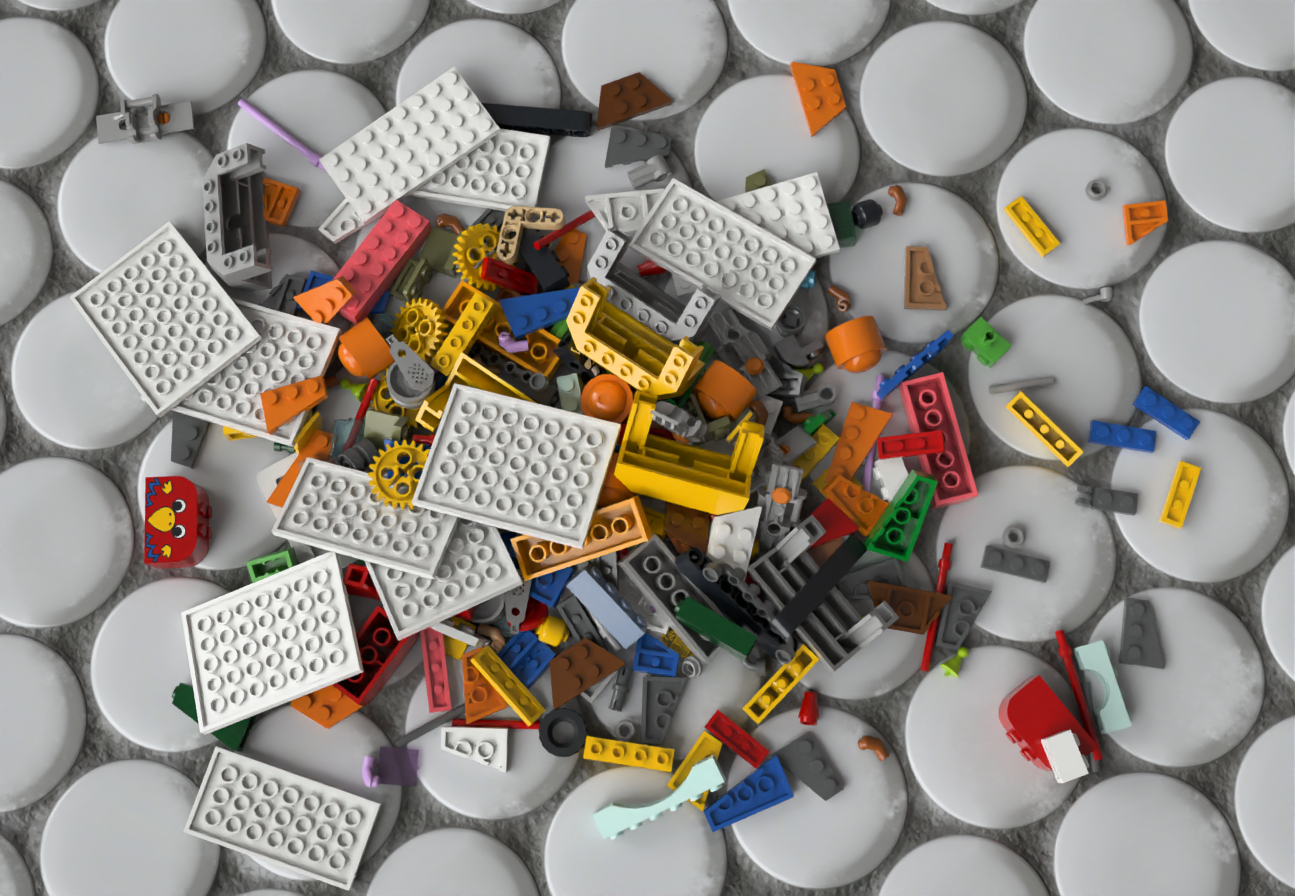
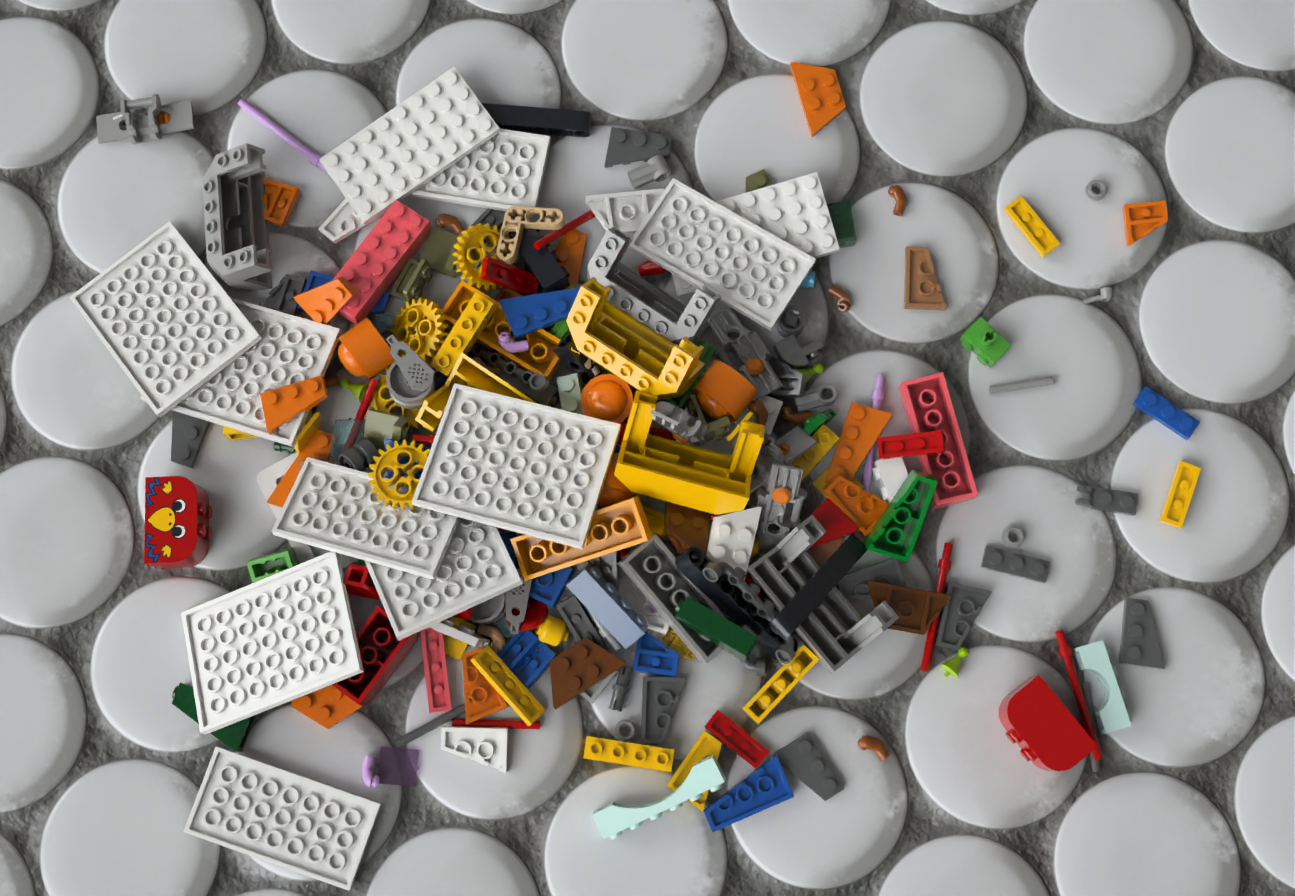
black tyre [539,708,588,757] -> none
reddish brown wing [597,72,671,131] -> none
light grey plate [681,656,702,678] -> none
red cone [798,692,820,726] -> none
orange piece [825,315,887,373] -> none
black head [850,199,883,229] -> none
blue wing [876,330,954,400] -> none
yellow brick [1005,390,1084,467] -> none
white brick [1041,730,1089,783] -> none
blue plate [1088,420,1156,453] -> none

